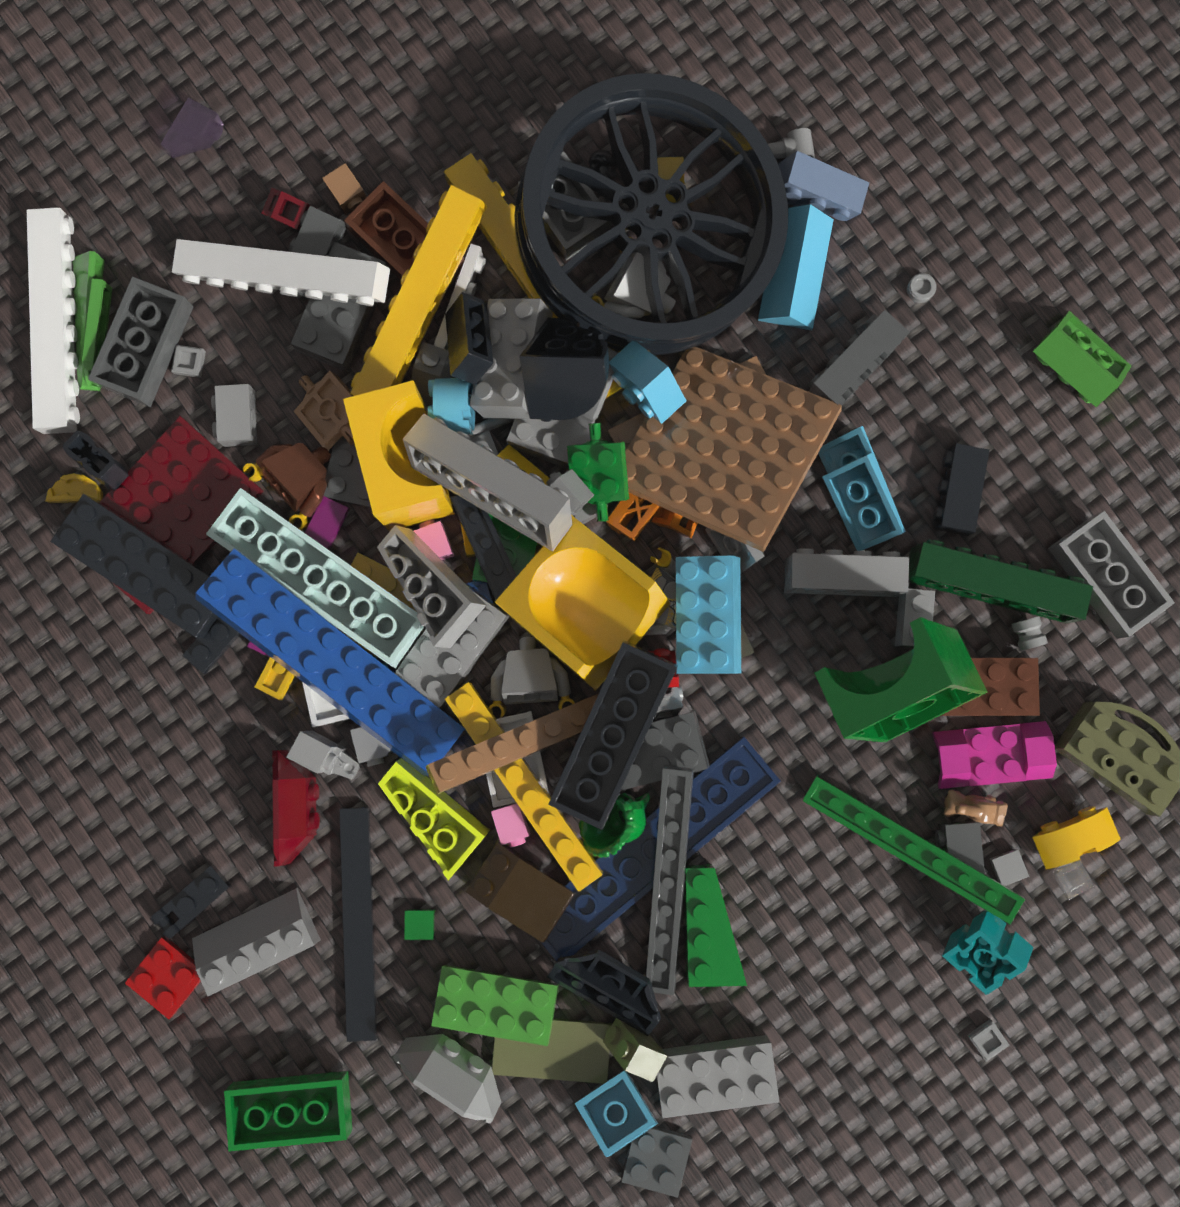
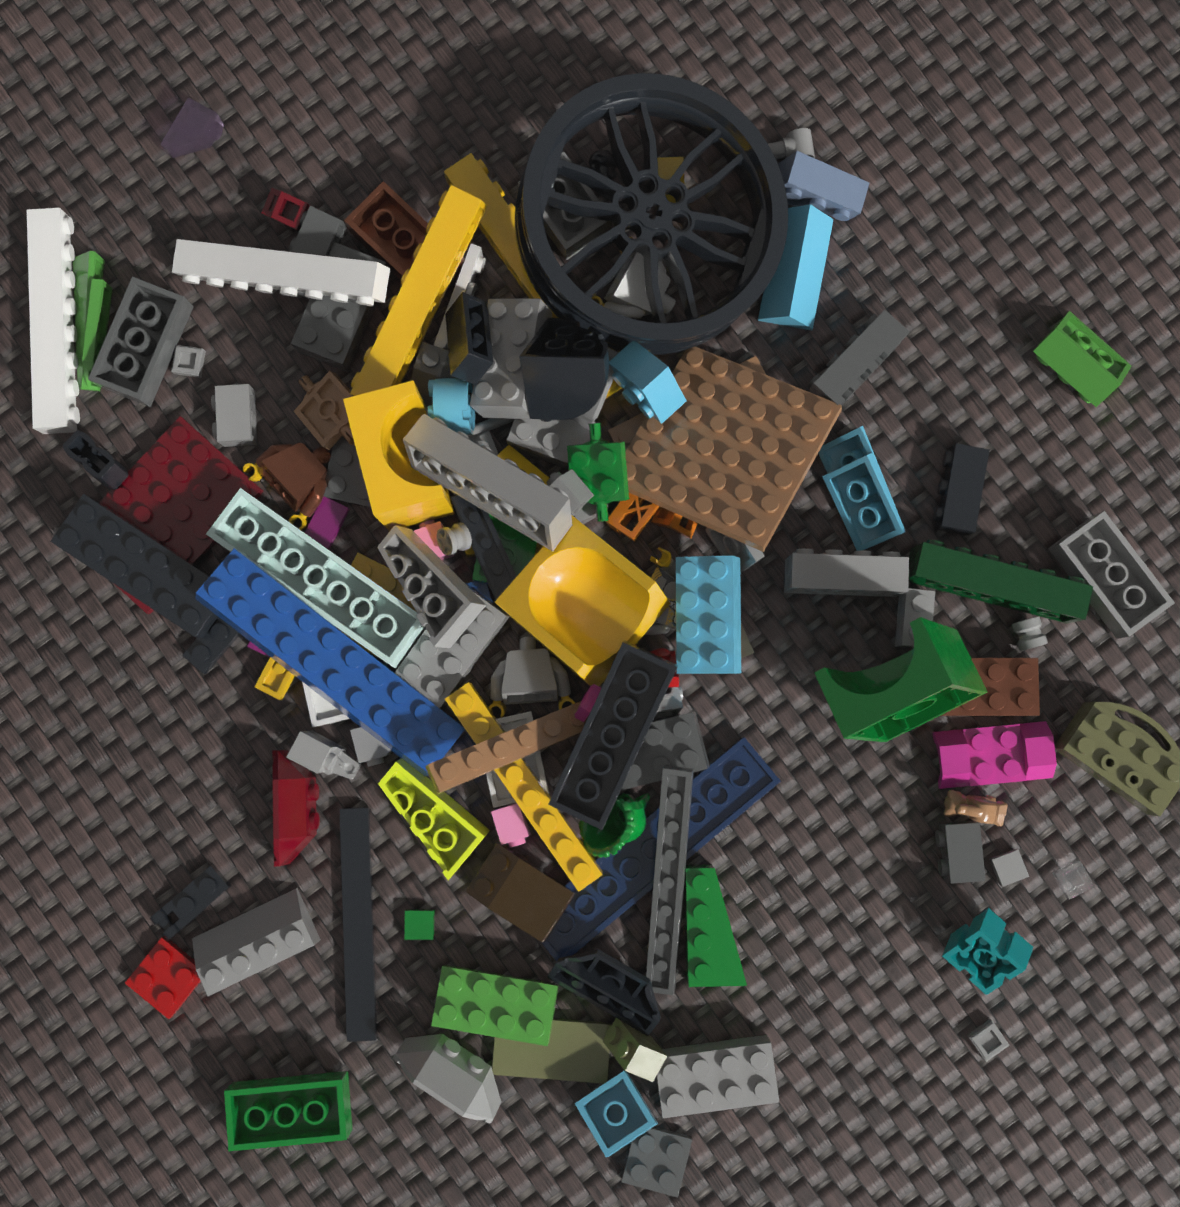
yellow tile [45,473,104,503] -> none
medium nougat brick [322,163,367,215] -> none
green plate [803,776,1025,925] -> none
light grey tile [907,273,936,303] -> none
yellow brick [1032,806,1121,870] -> none
none -> light grey wheel [437,522,472,556]
none -> dark pink tile [575,684,601,722]

